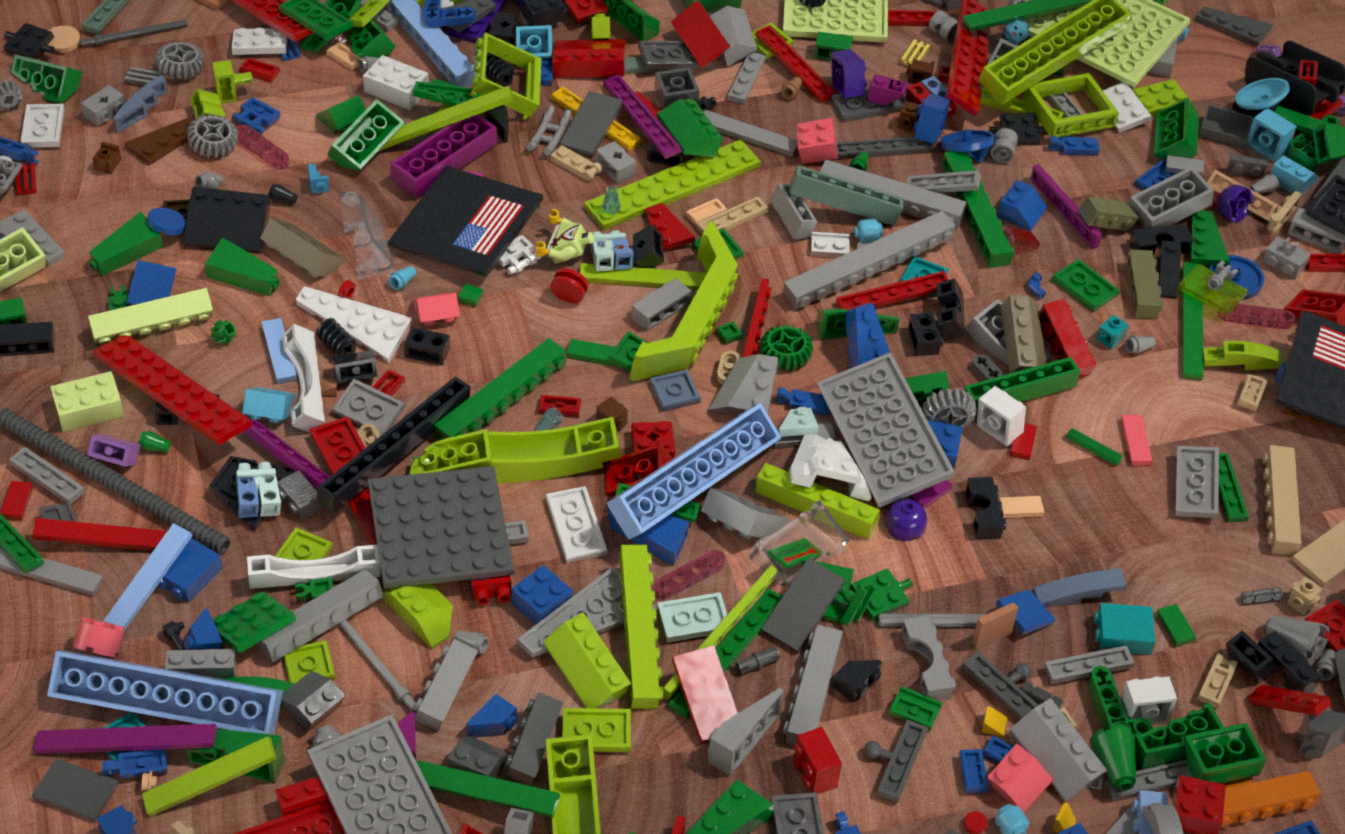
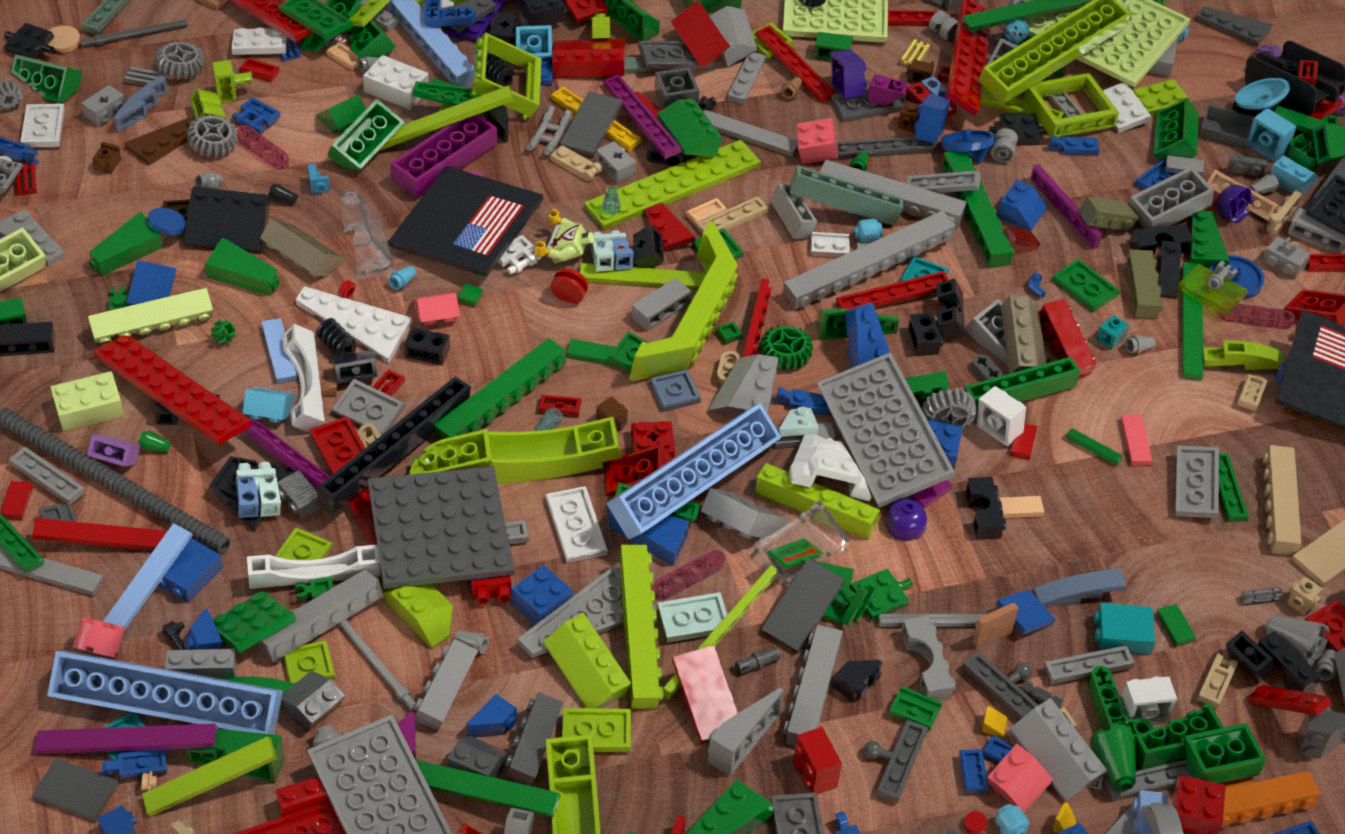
green tile [668,588,783,719] -> none

